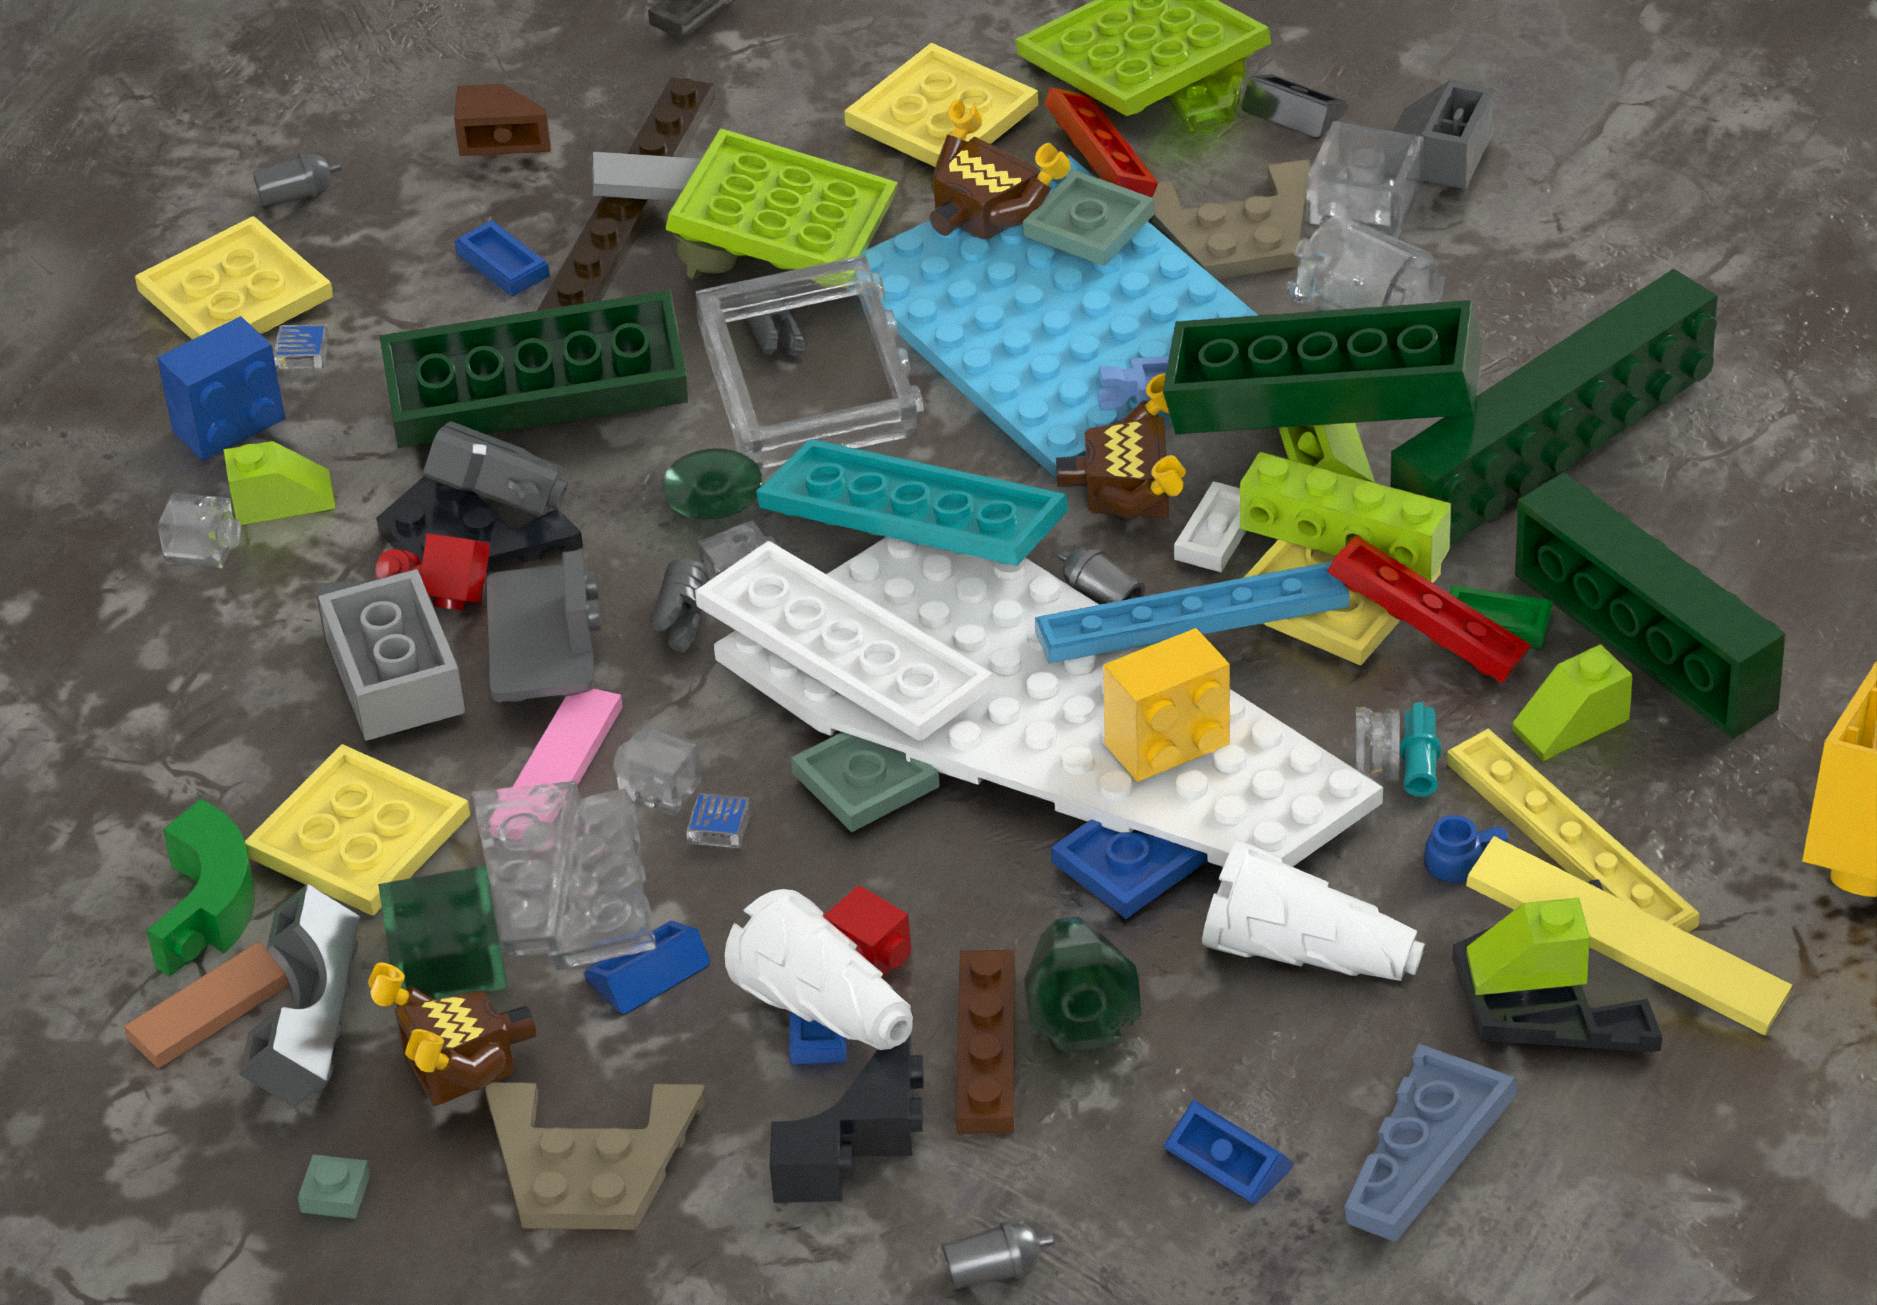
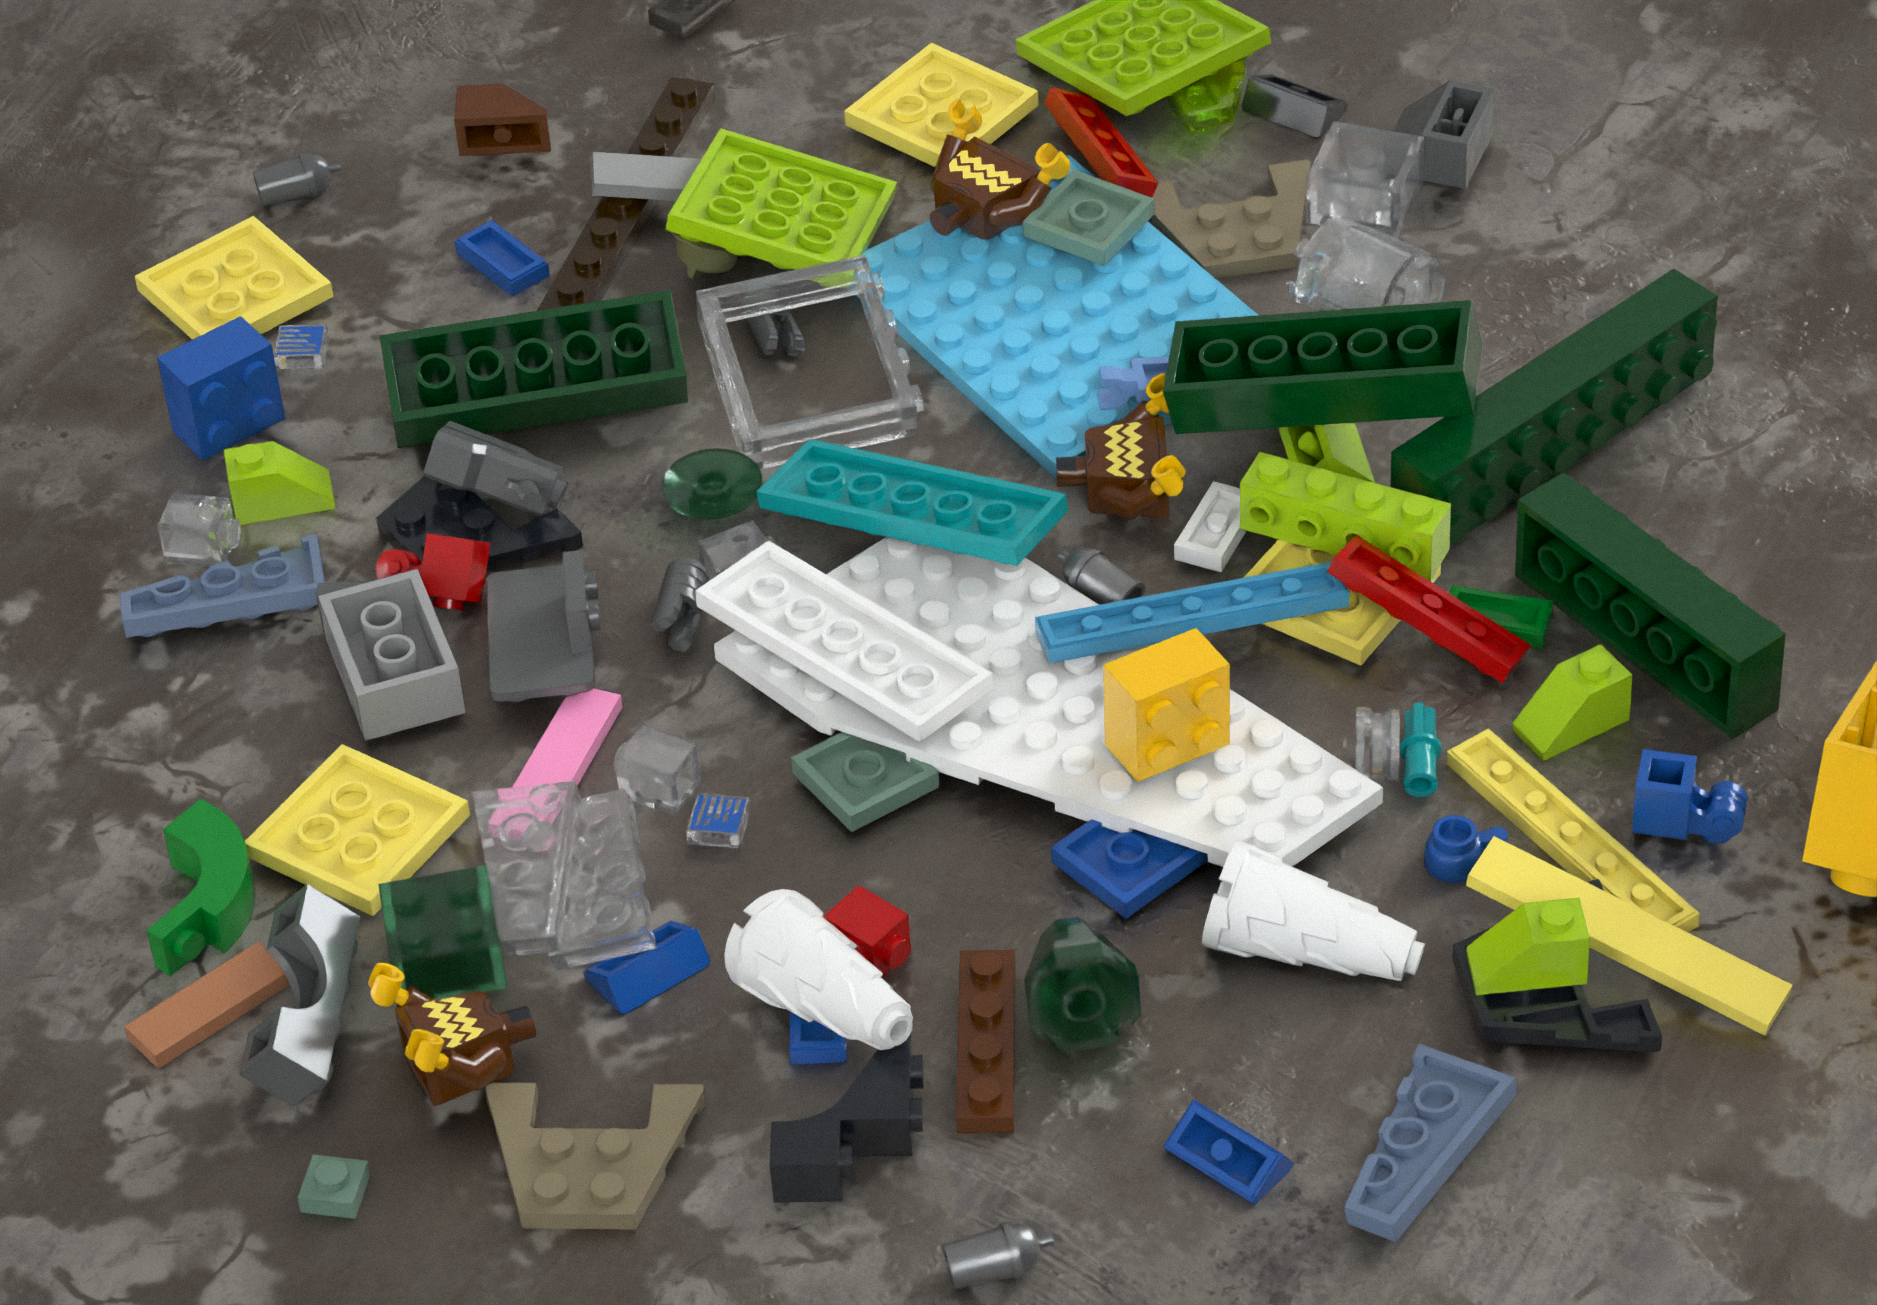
none -> sand blue wing [120,533,325,638]
none -> blue brick [1632,749,1748,844]

